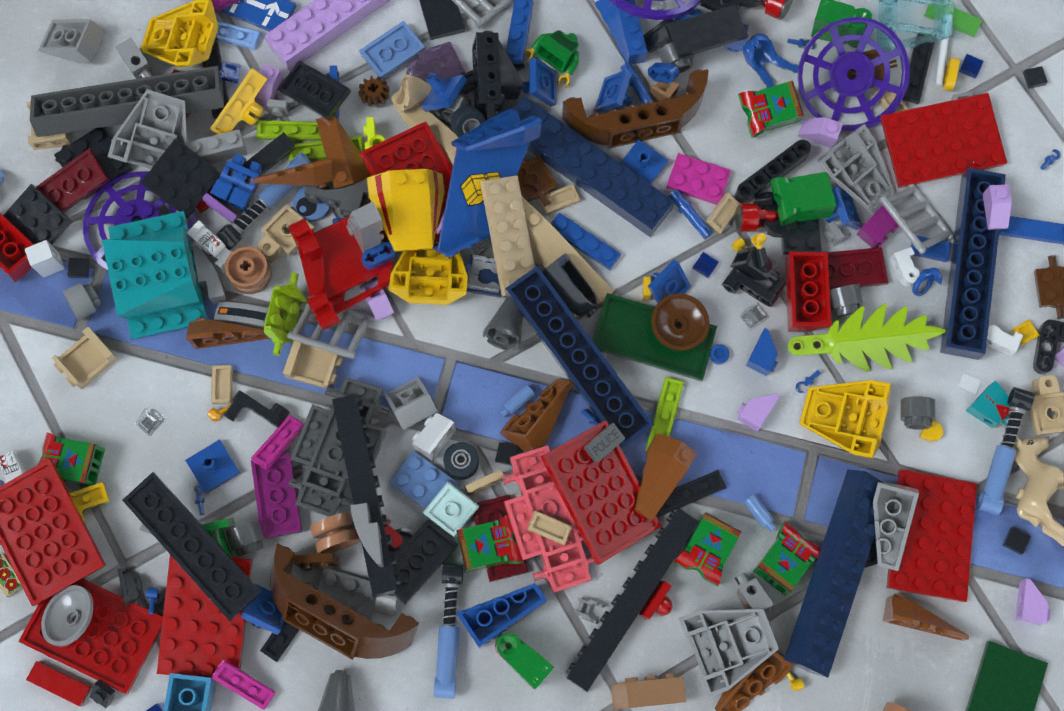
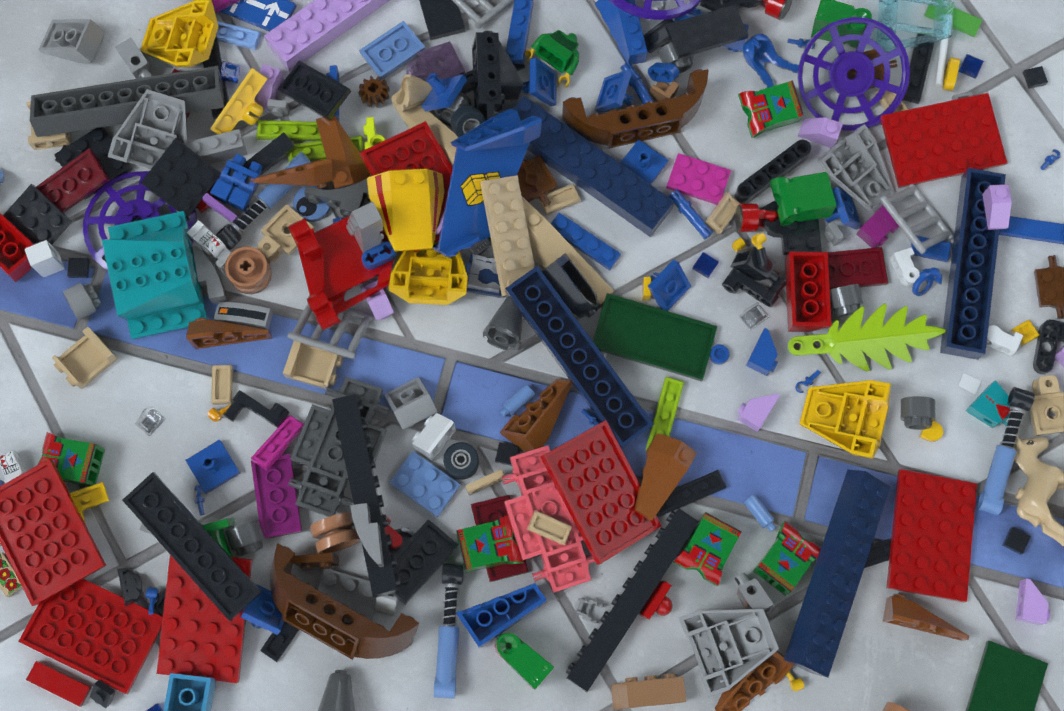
light grey dish [41,585,93,647] -> none
dark pink tile [212,659,276,710] -> none
lime plate [264,272,307,356] -> none
light aqua tile [423,481,479,537] -> none
dark grey tile [583,423,625,463] -> none
reddish brown dish [651,294,709,351] -> none
black tile [754,192,775,207] -> none
light grey wedge [873,482,919,571] -> none

